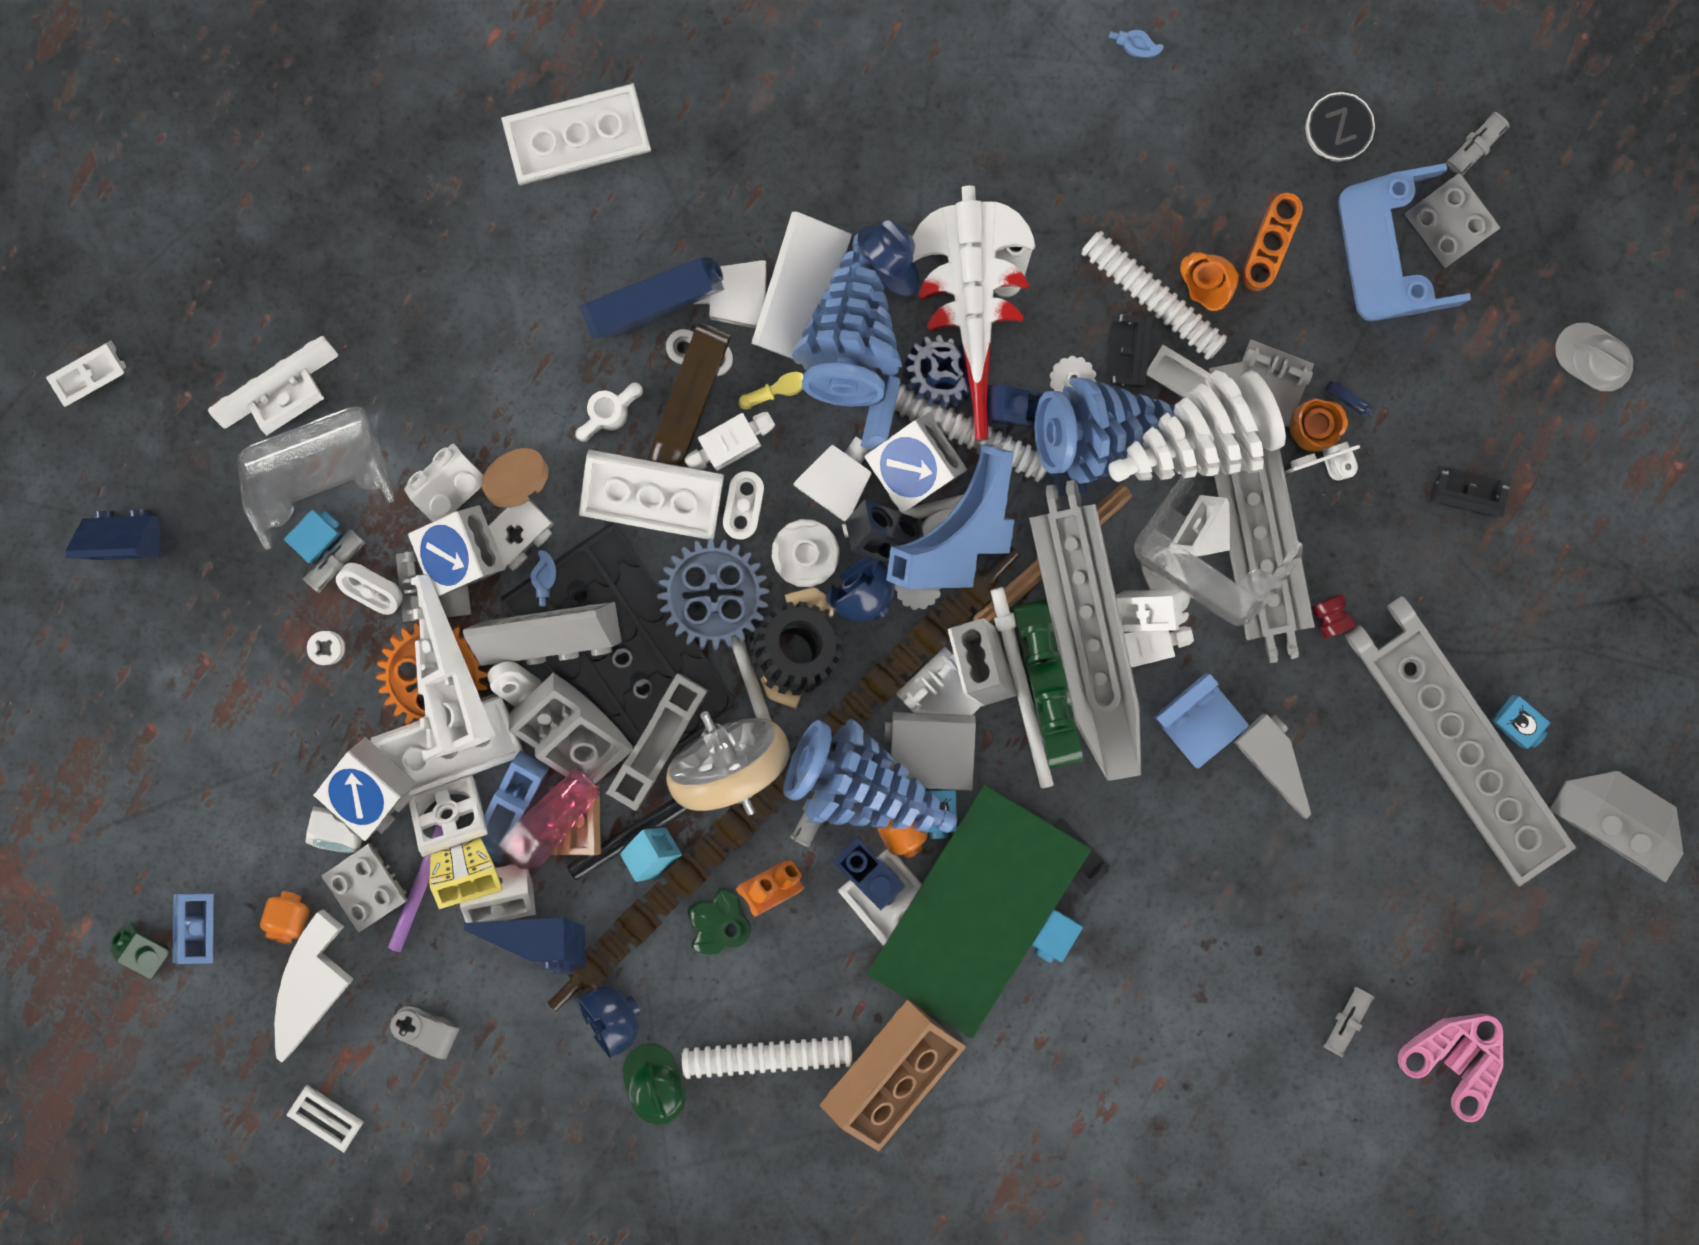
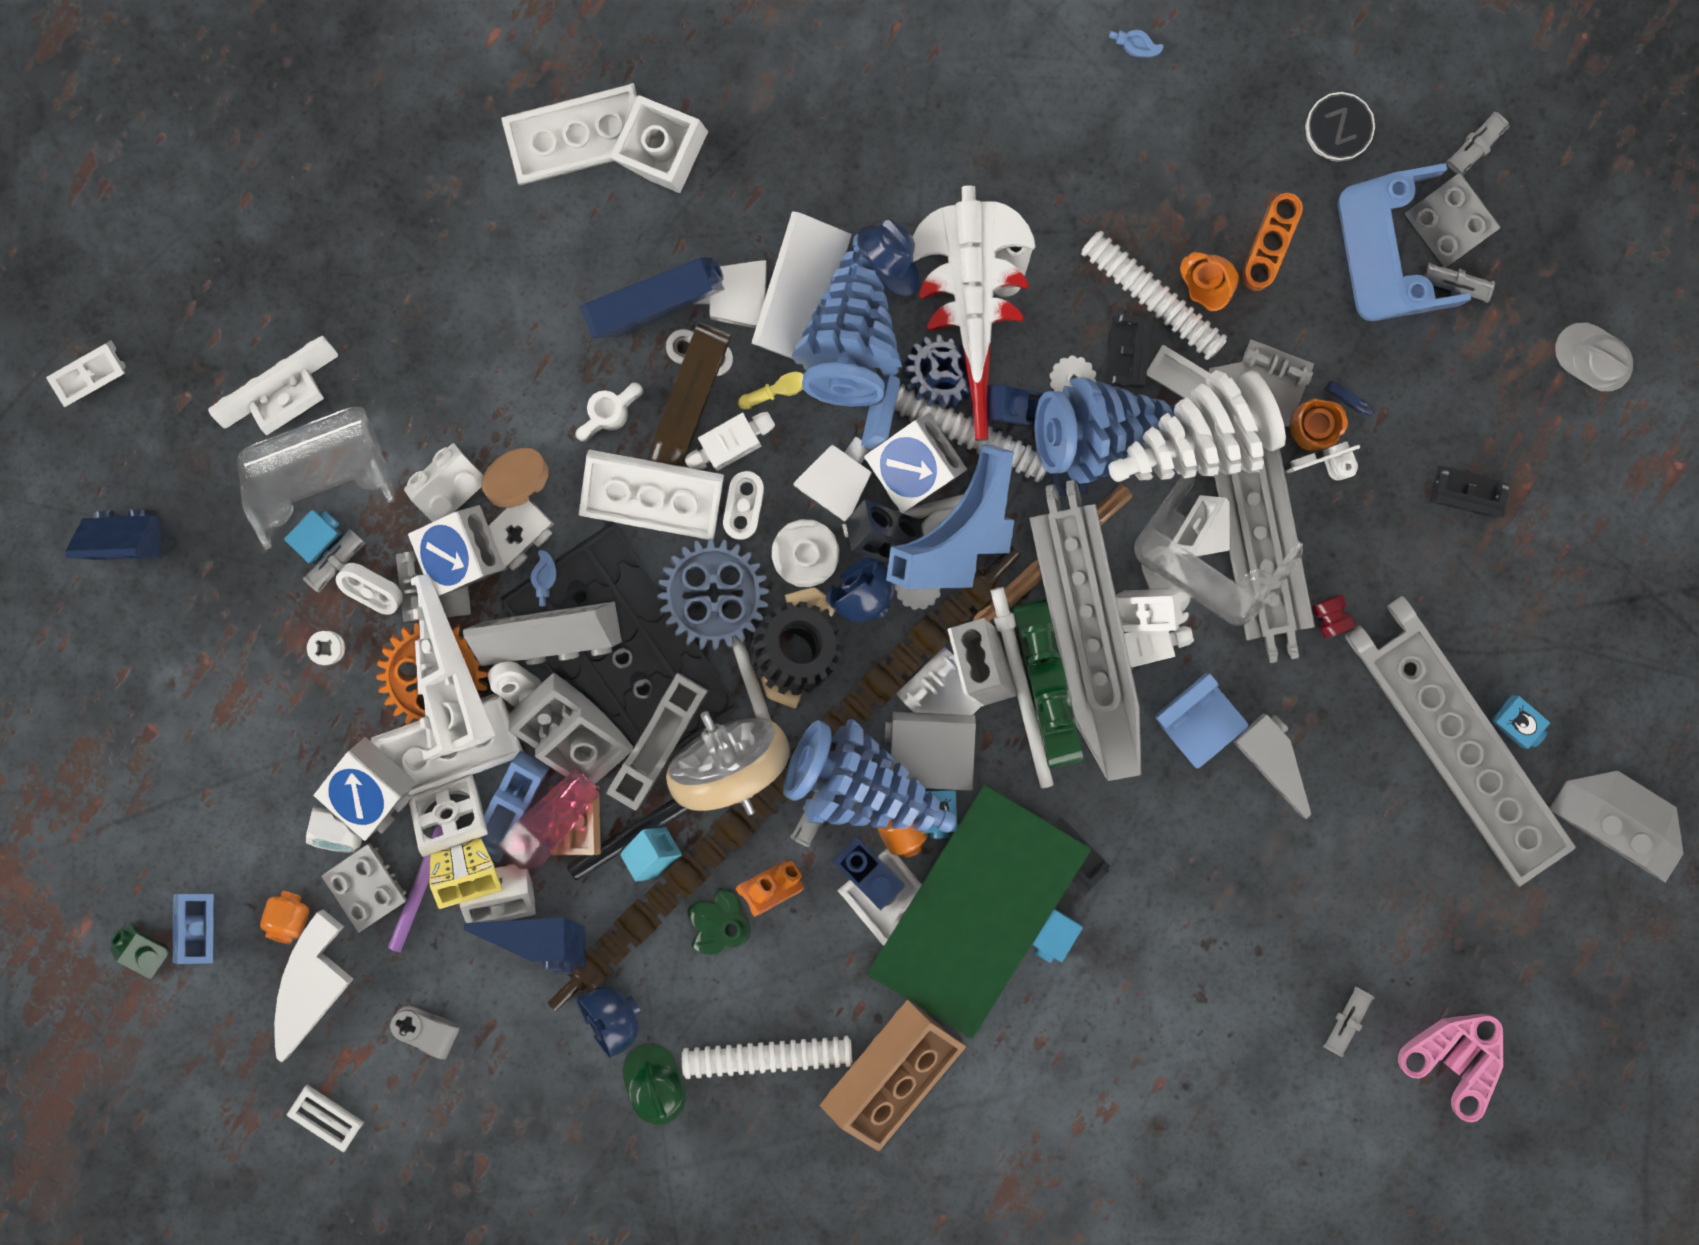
none -> white slope [610,95,708,193]
none -> light grey pin [1423,262,1495,303]

